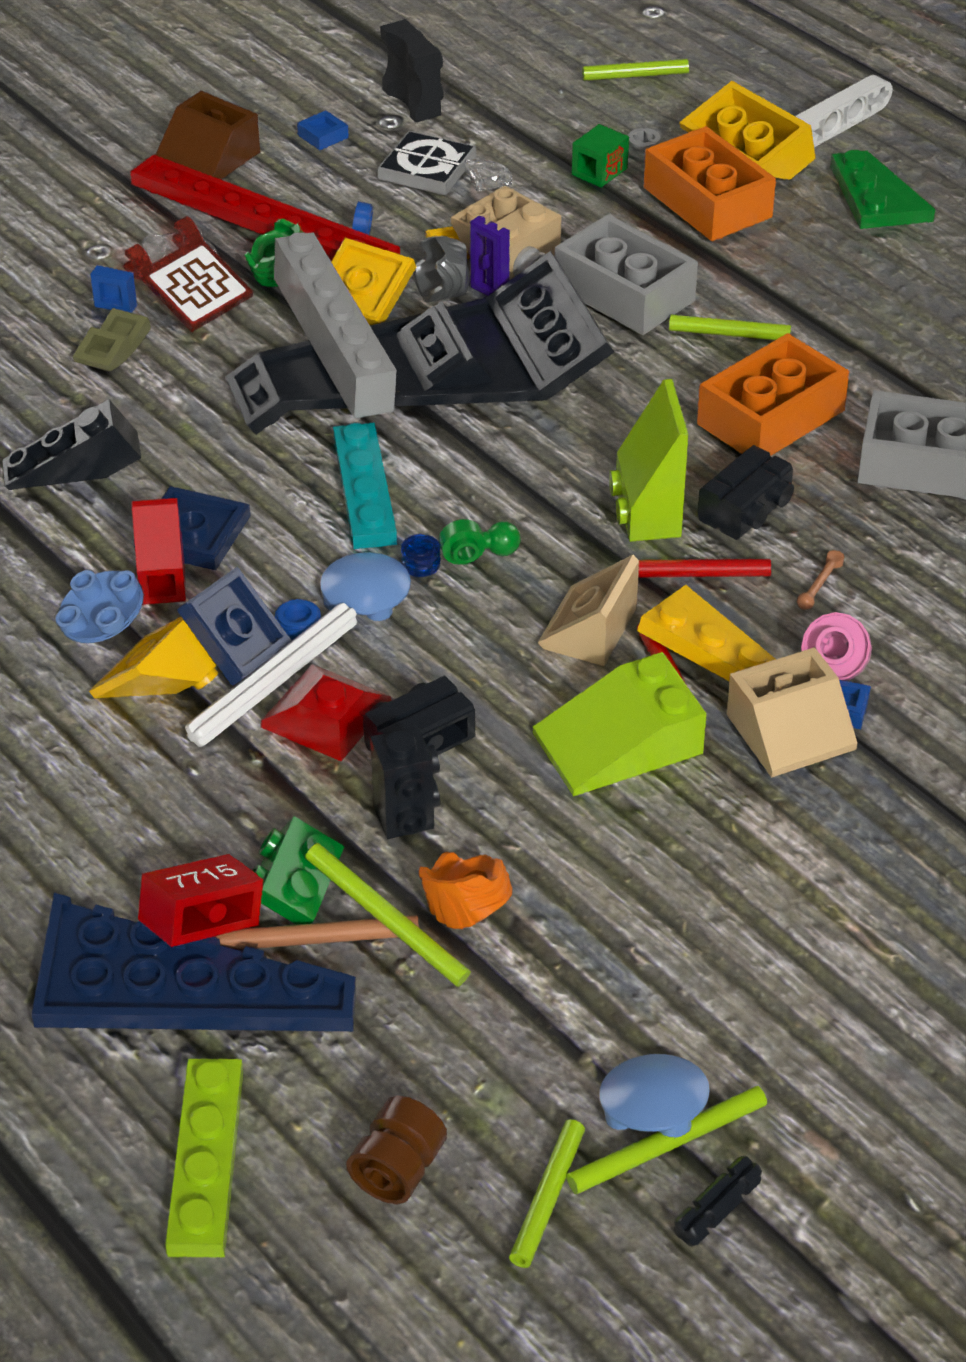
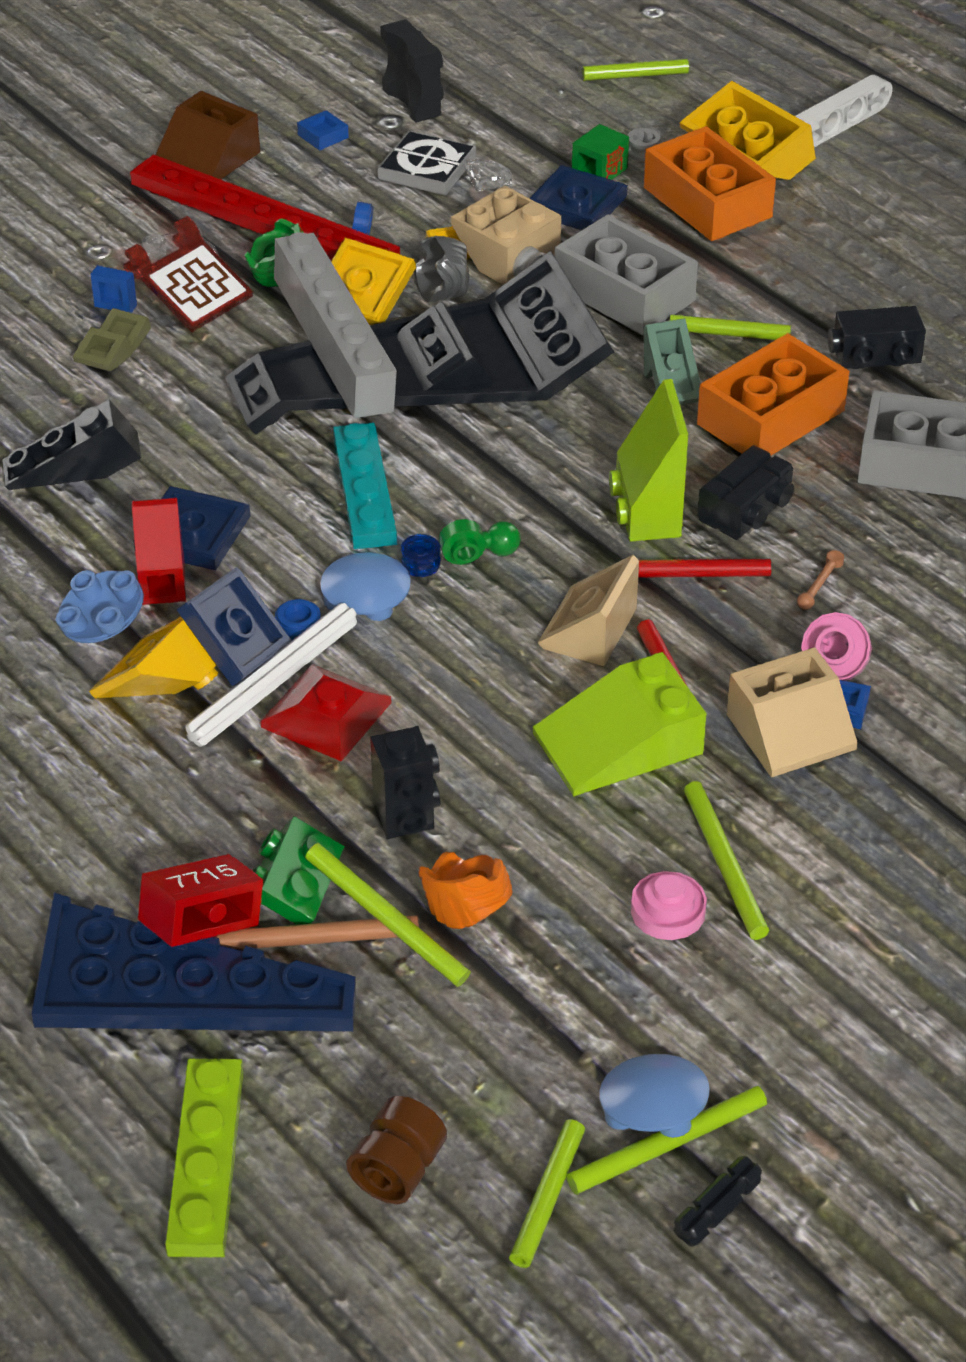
black brick [363,675,476,755] -> none
dark purple tile [470,215,510,296] -> none
yellow wing [637,585,776,681] -> none
green wing [830,150,935,229] -> none
none -> dark blue tile [529,165,627,230]
none -> bright pink plate [631,871,707,940]
none -> sand green slope [644,318,701,405]
none -> lime bar [684,781,769,940]
none -> black brick [828,306,926,369]

